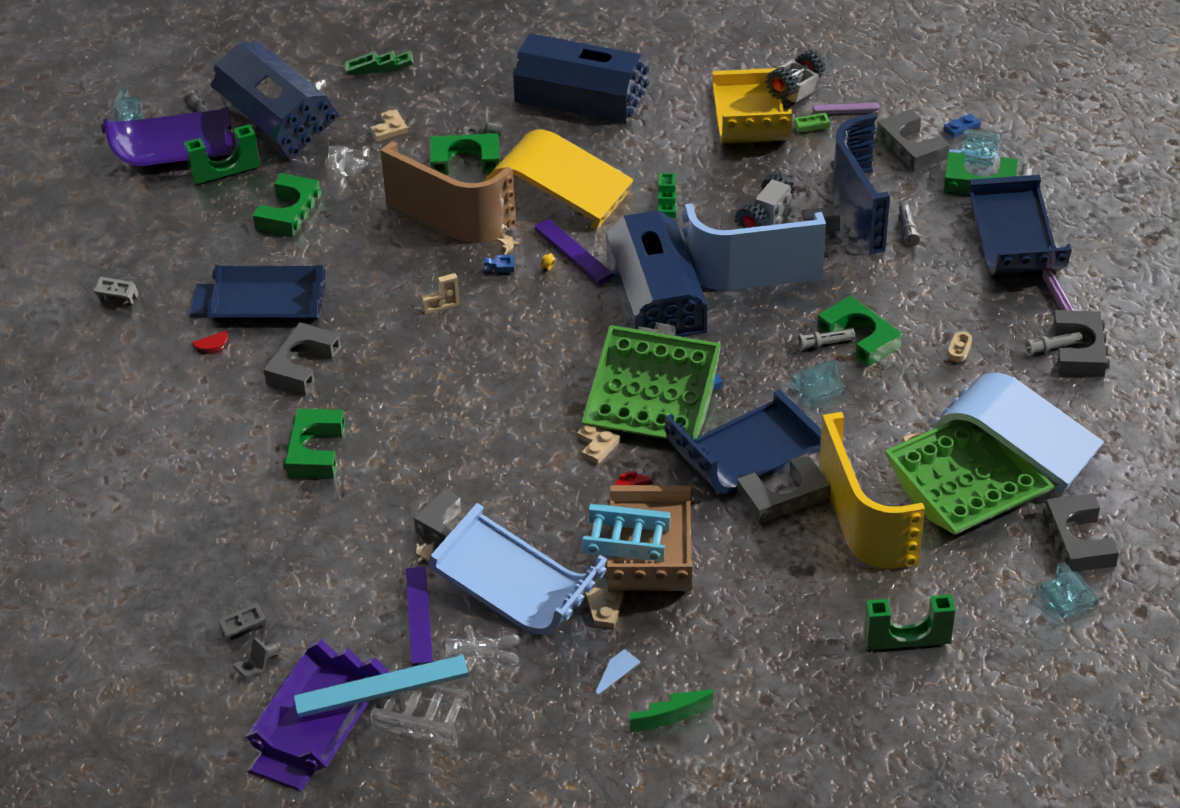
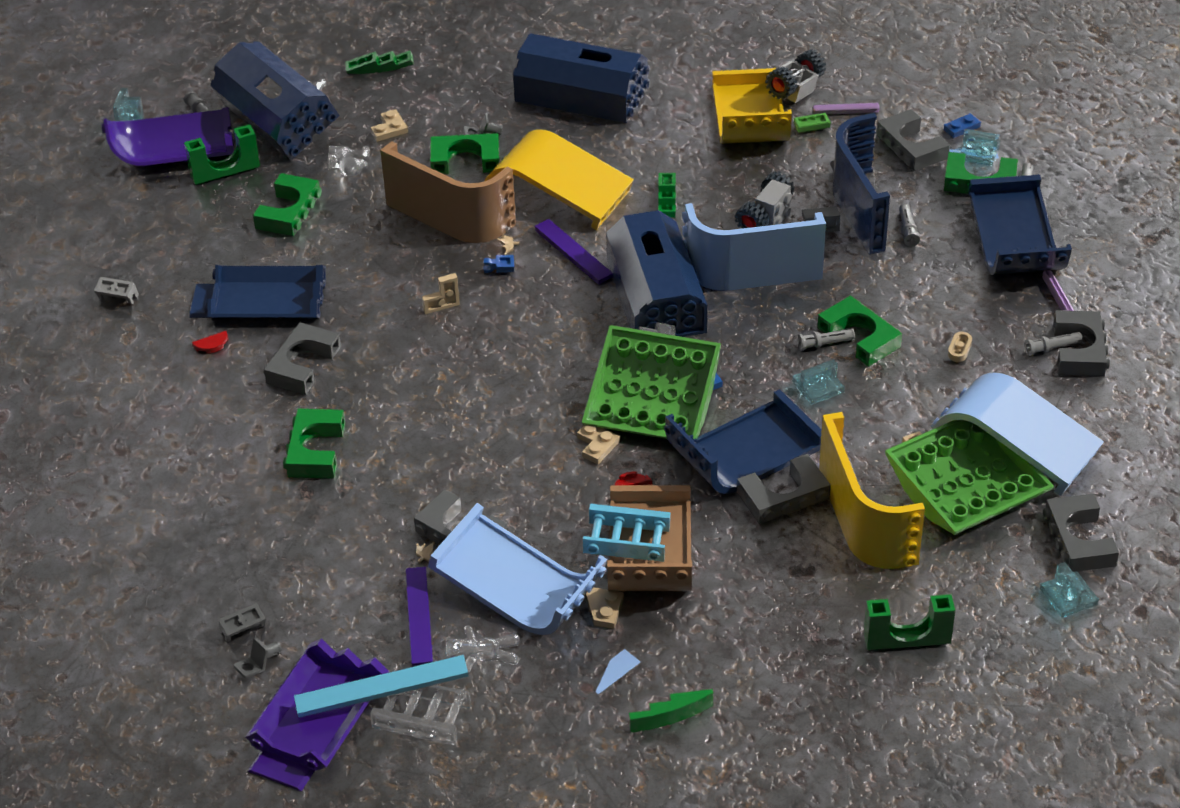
yellow plate [540,253,556,271] -> none

